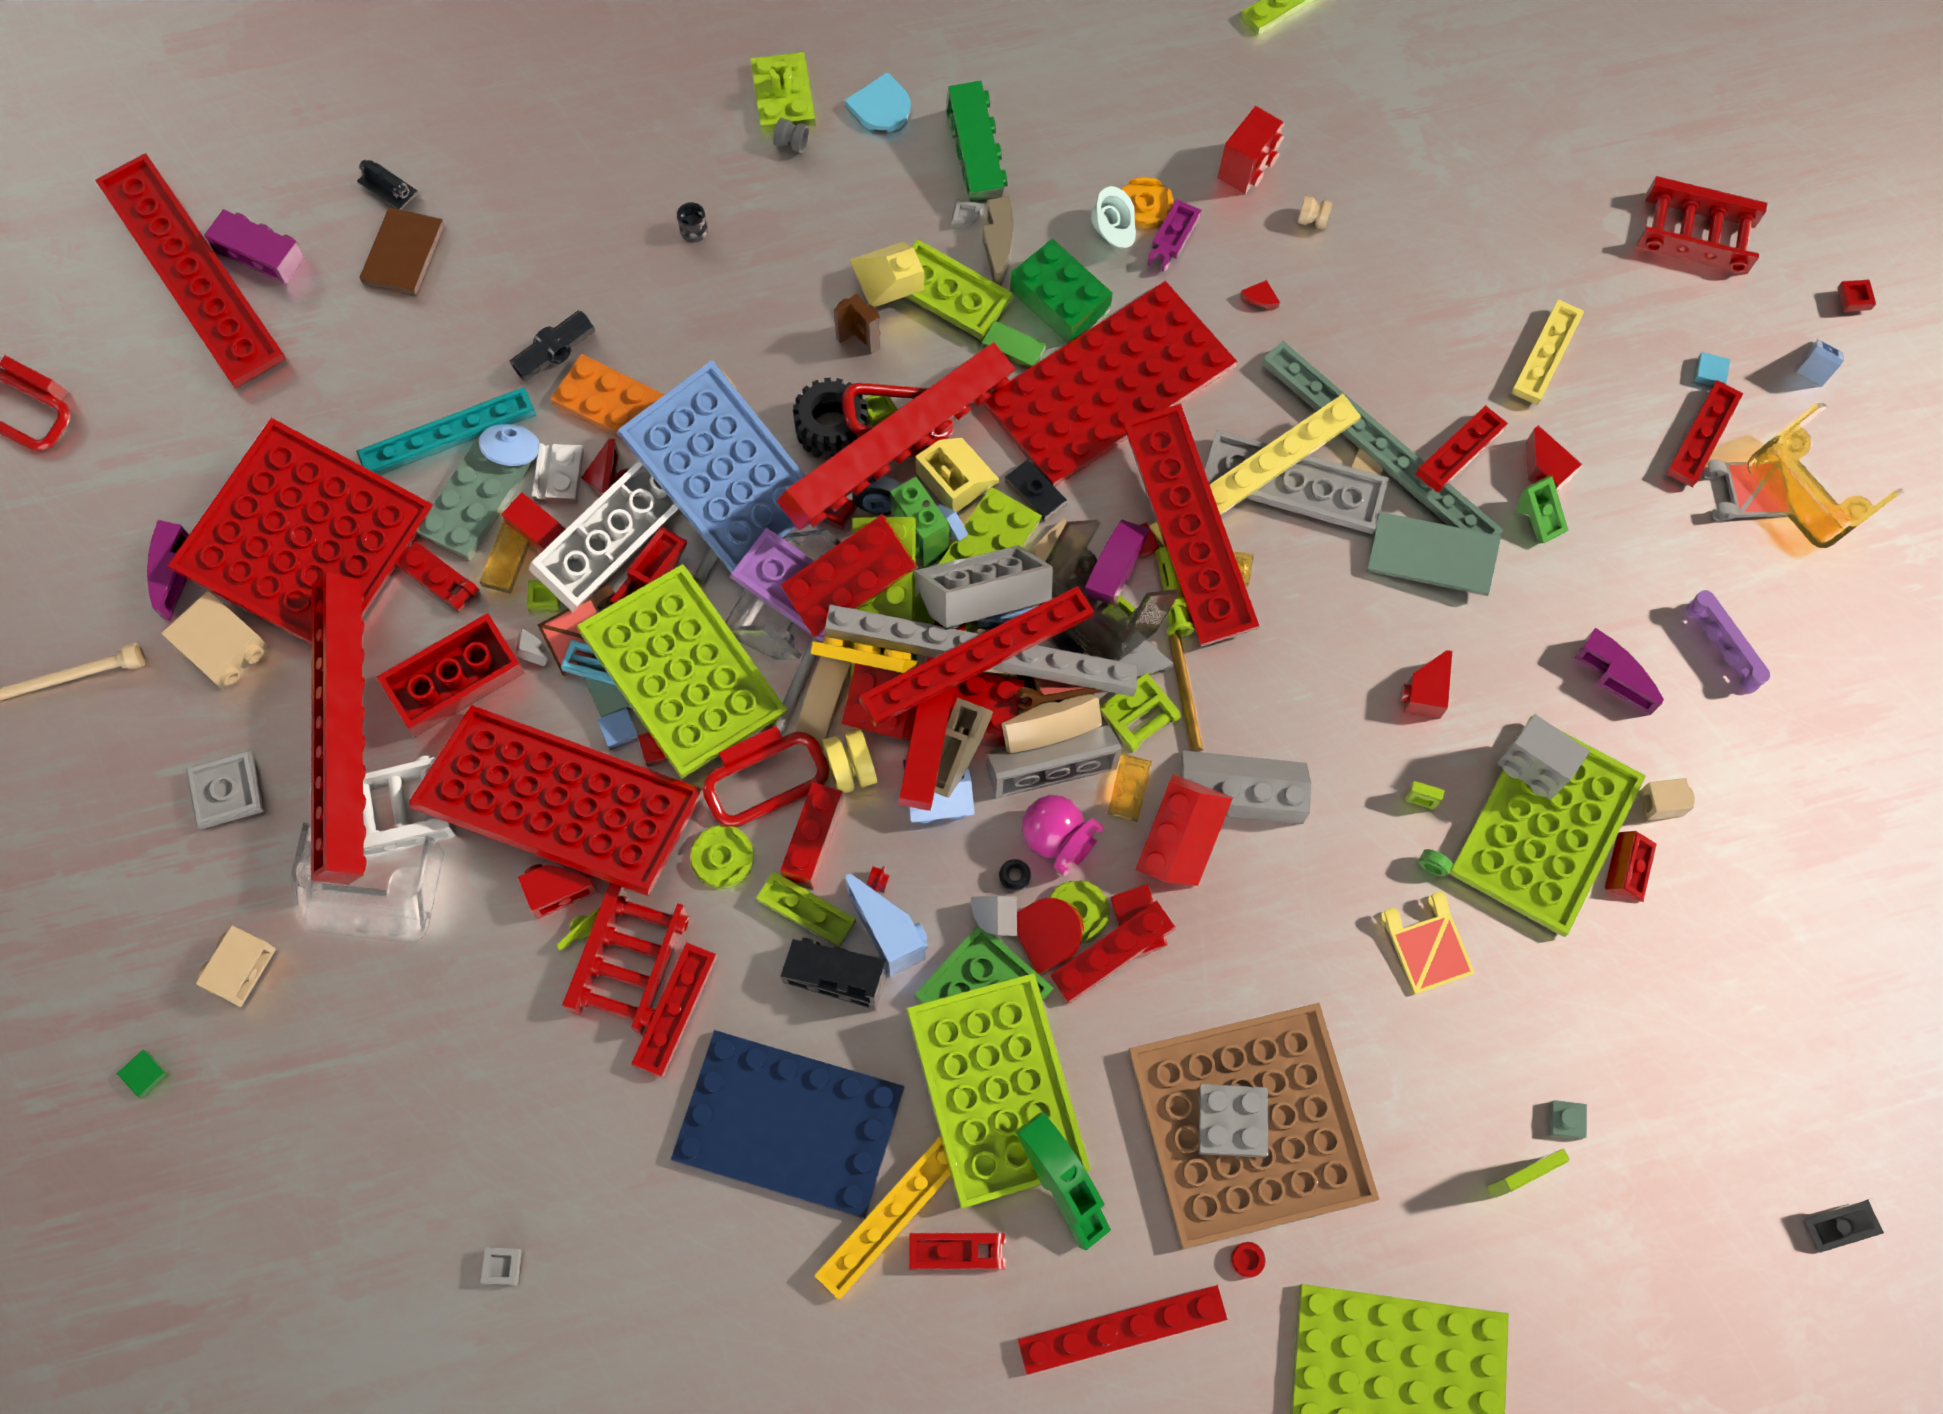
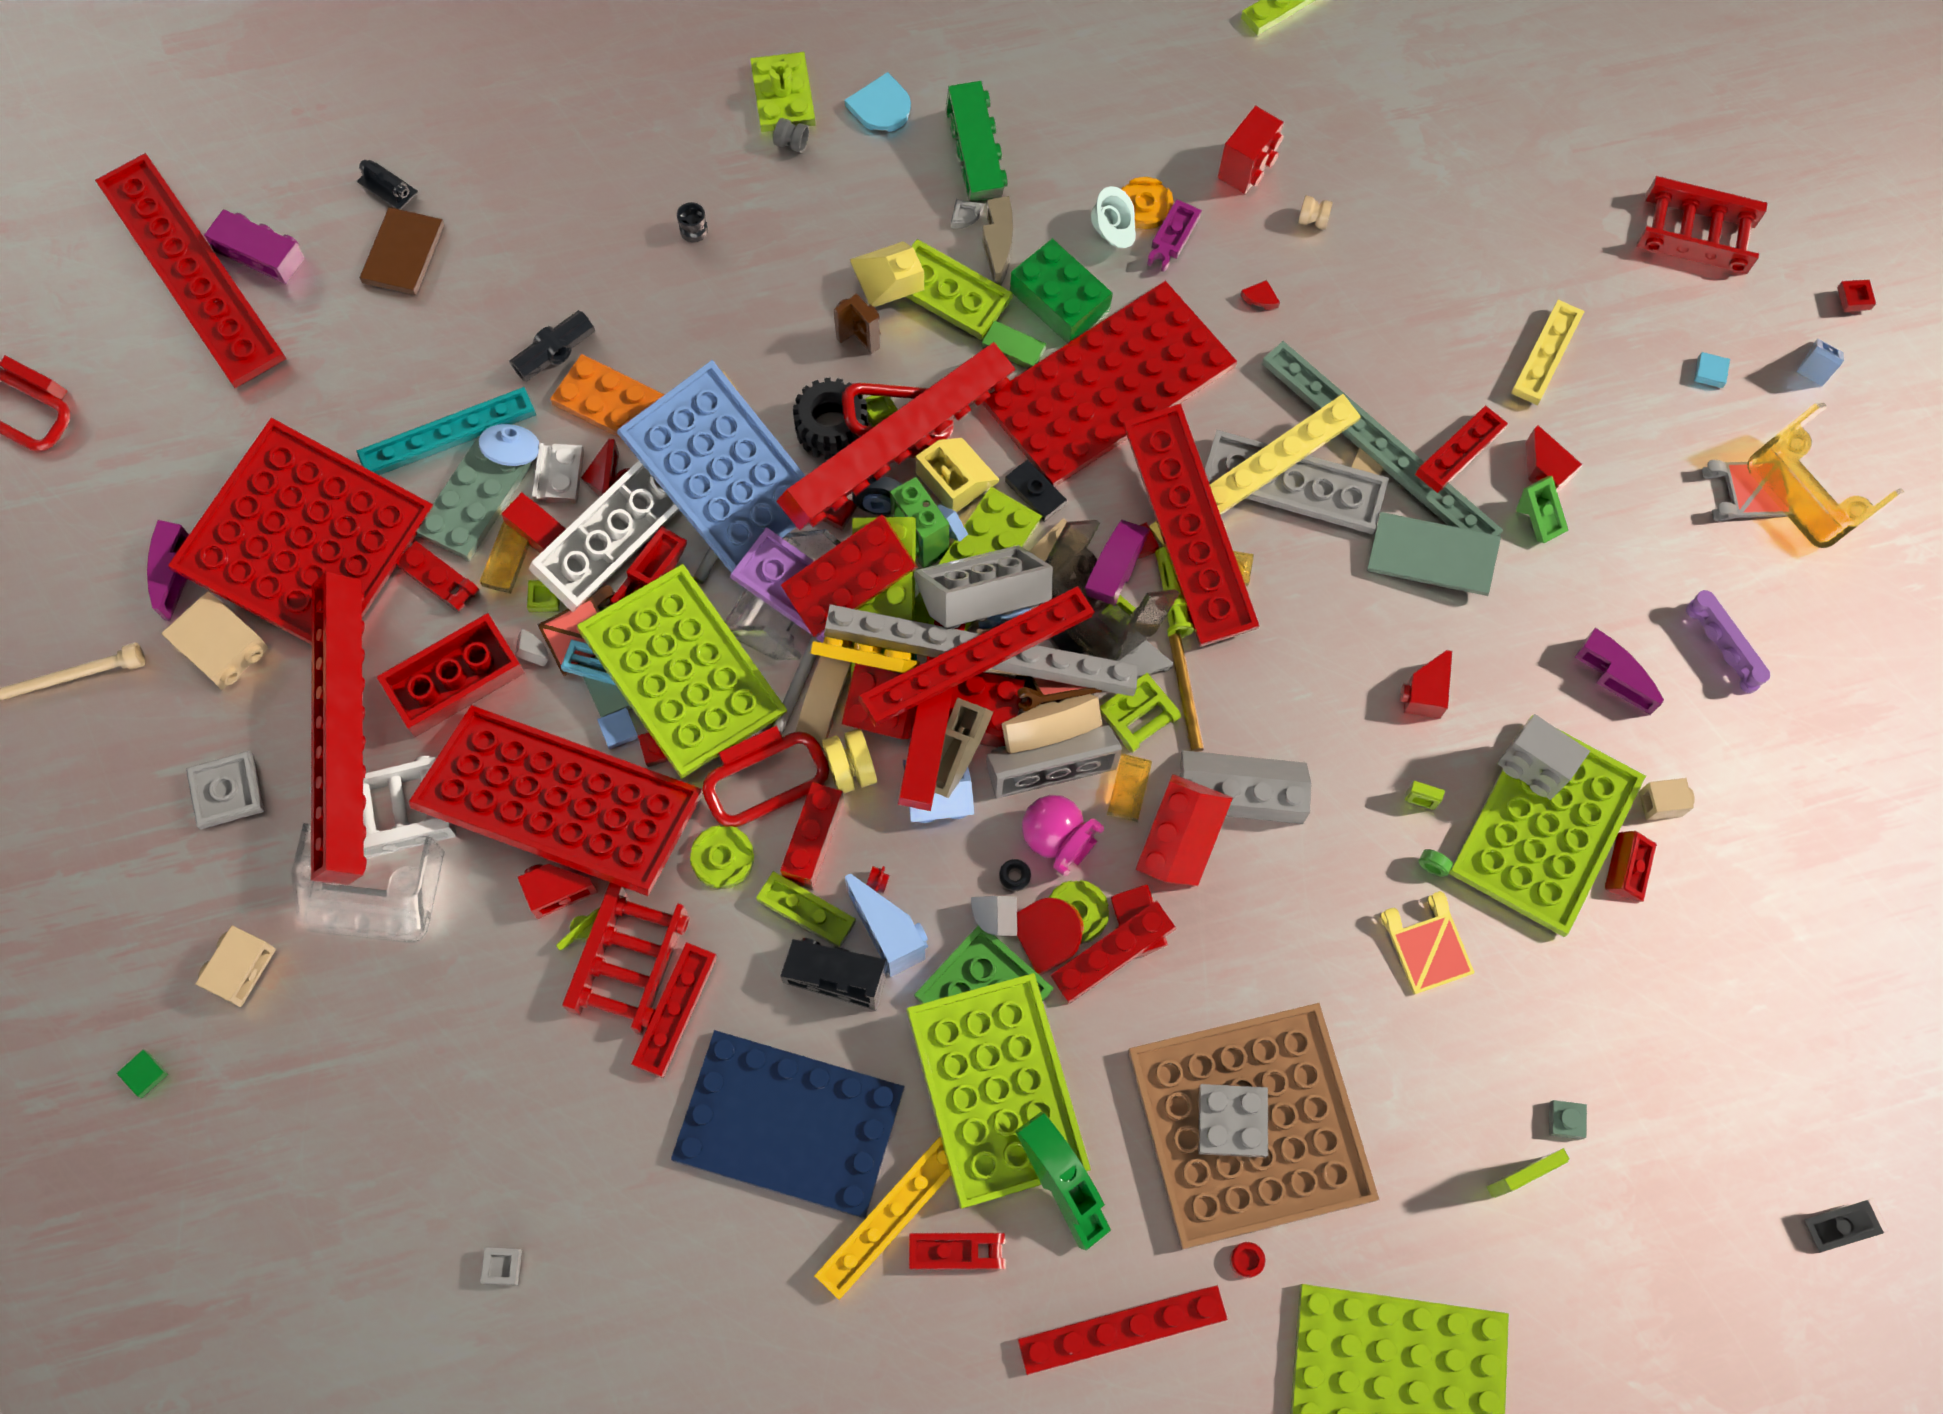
red plate [1666,380,1744,488] -> none

